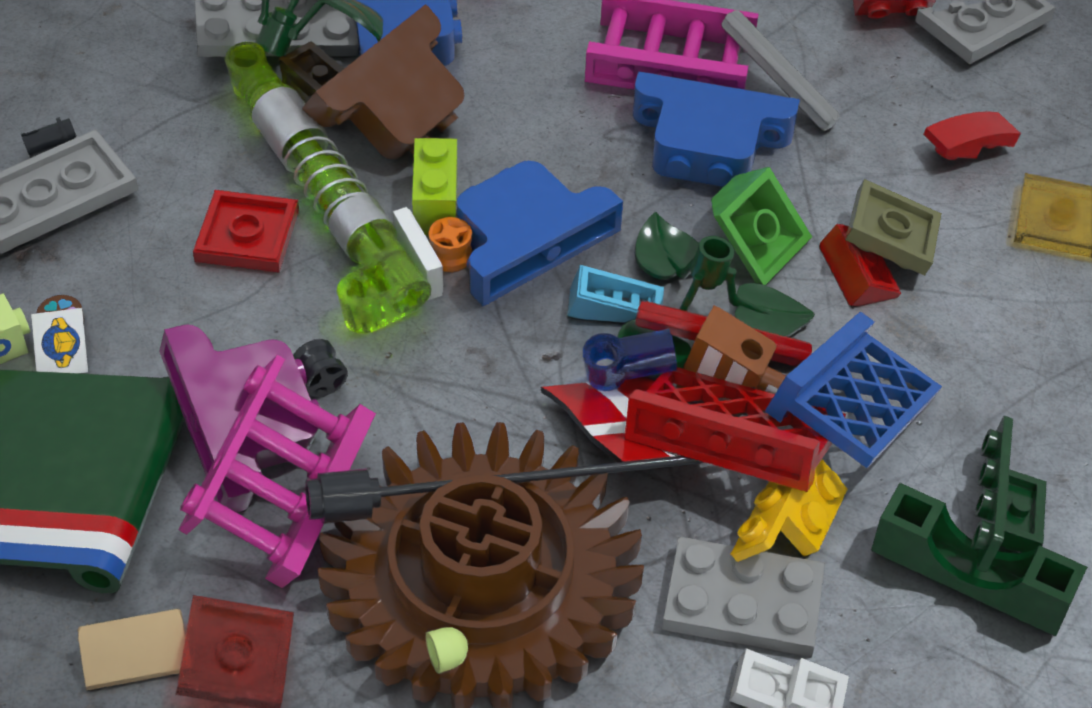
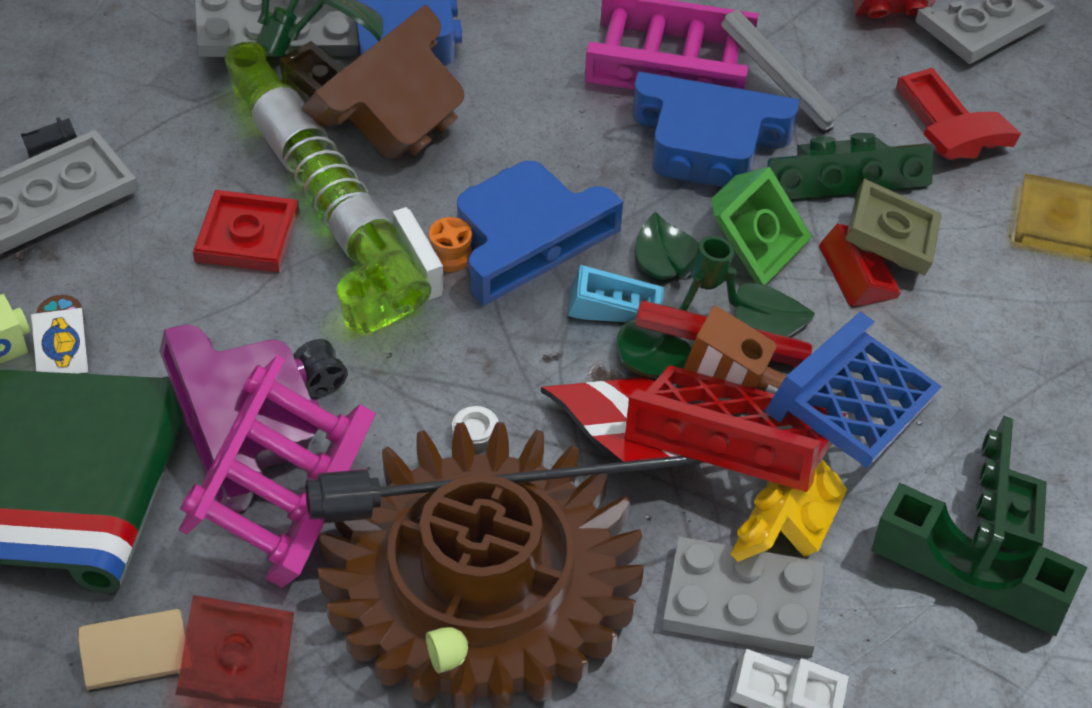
lime brick [412,138,458,236] -> none
clear blue piece [583,329,677,391] -> none
none -> white tile [452,406,499,453]
none -> dark green bracket [767,133,933,199]
none -> red tile [896,67,969,127]

